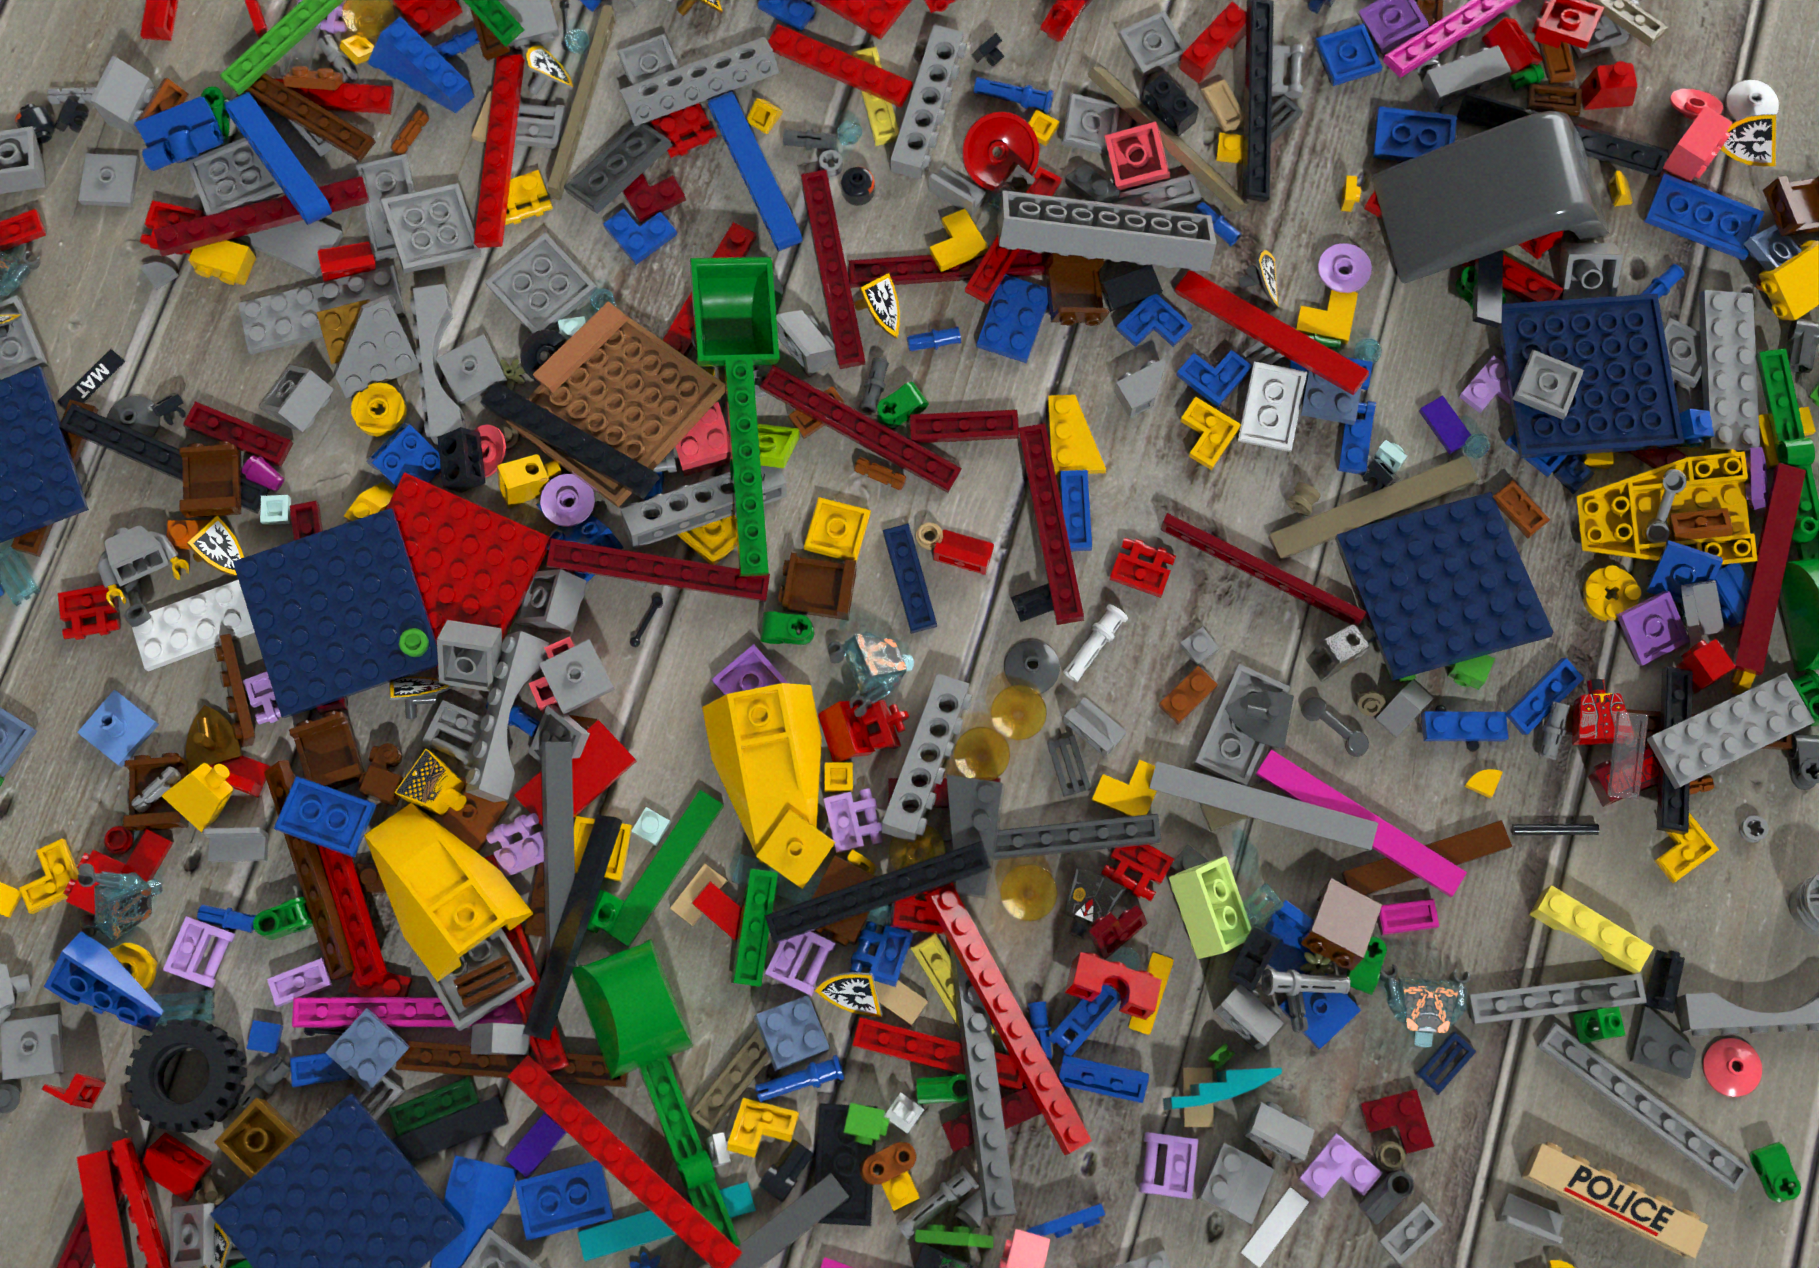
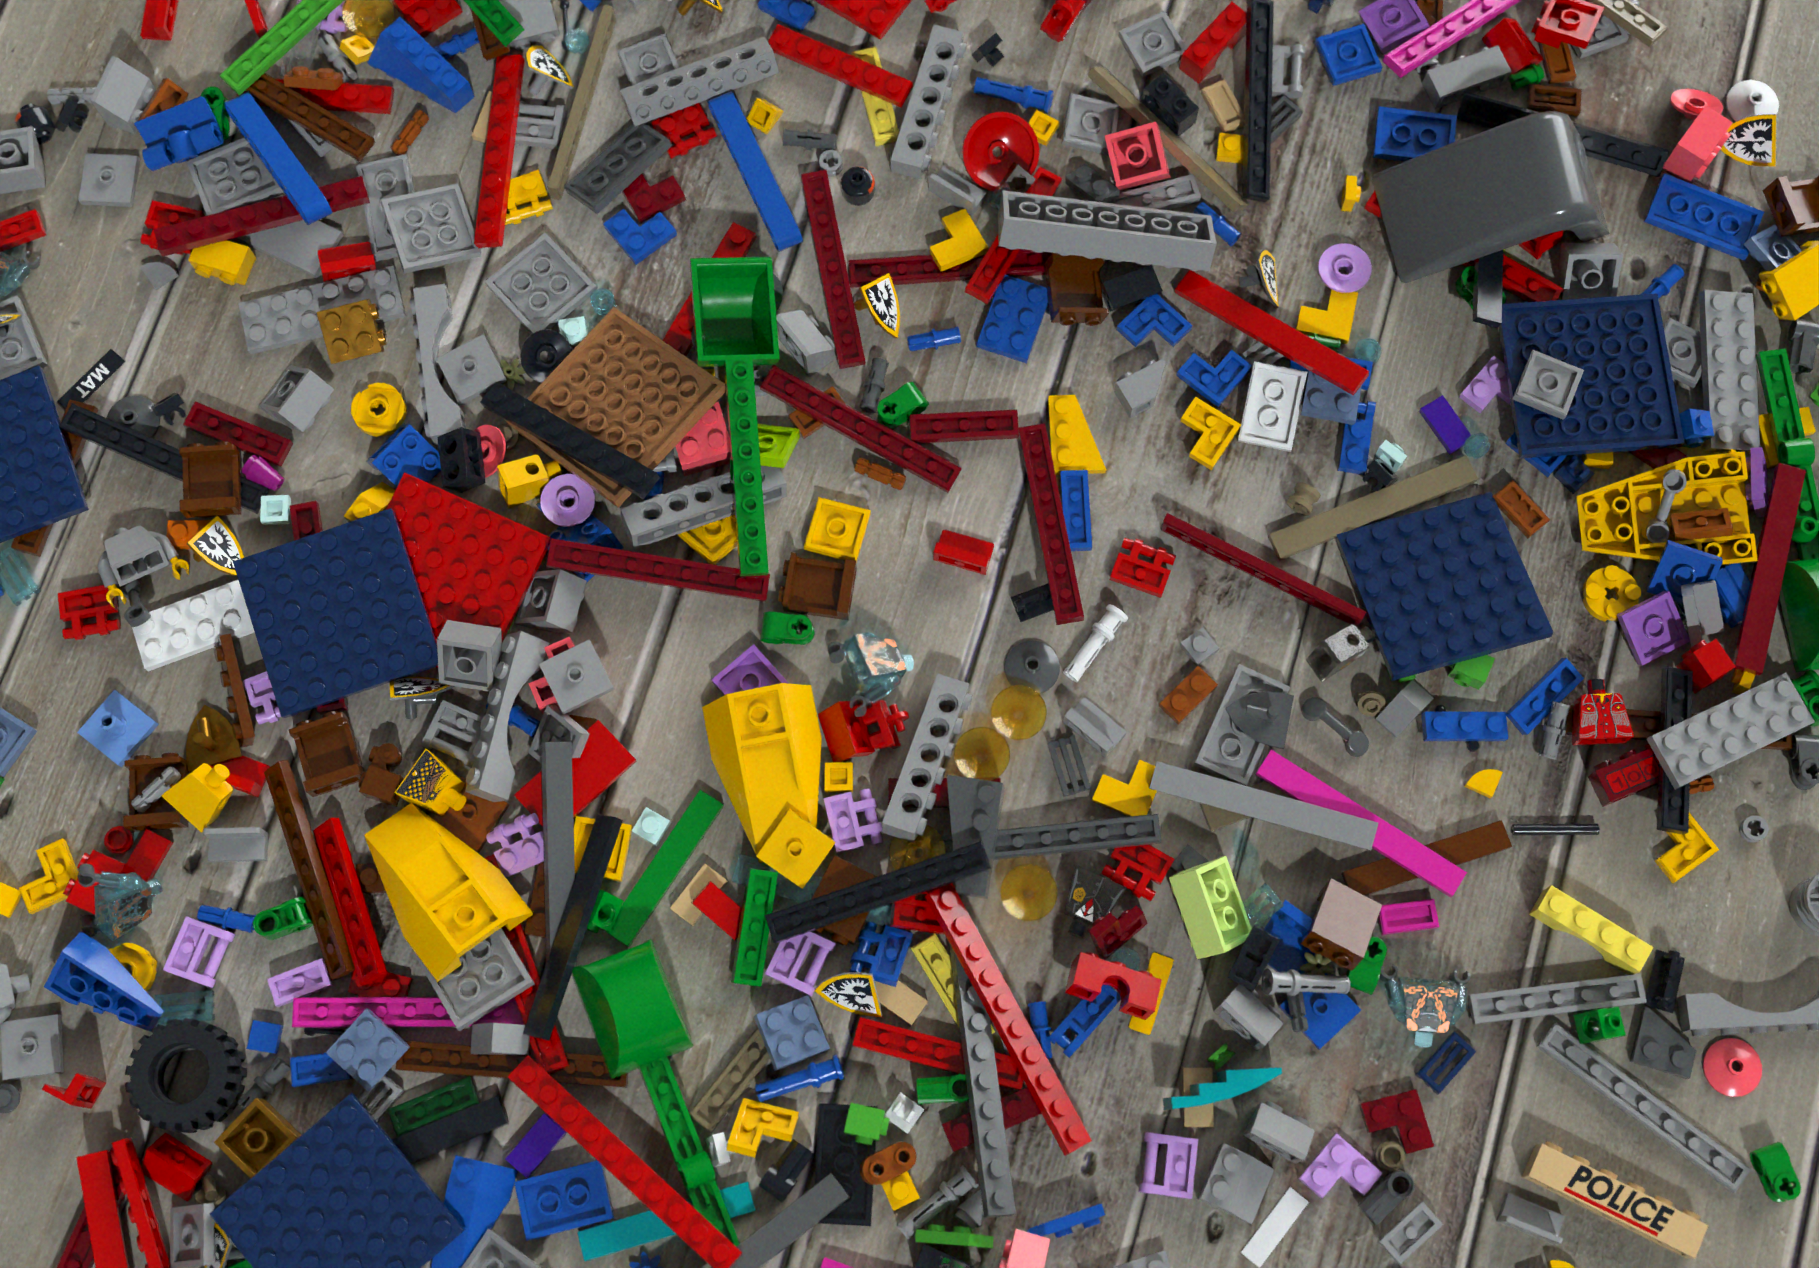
blue tile [274,776,377,858] -> none
light grey plate [334,295,421,398] -> none
bright green tile [399,628,429,657] -> none
reddish brown tile [453,955,519,1008] -> none
nougat tile [533,301,628,393] -> none
black hinge [630,596,663,647] -> none
clear light blue plate [837,120,863,145] -> none
yellow tile [847,849,877,875] -> none
dark blue tile [883,523,937,634] -> none
tan plate [916,523,943,550] -> none
blue plate [1058,1055,1149,1103] -> none
red torso [1579,61,1637,110] -> none
yellow slope [1608,171,1633,206] -> none
clear tile [1608,711,1648,800] -> none

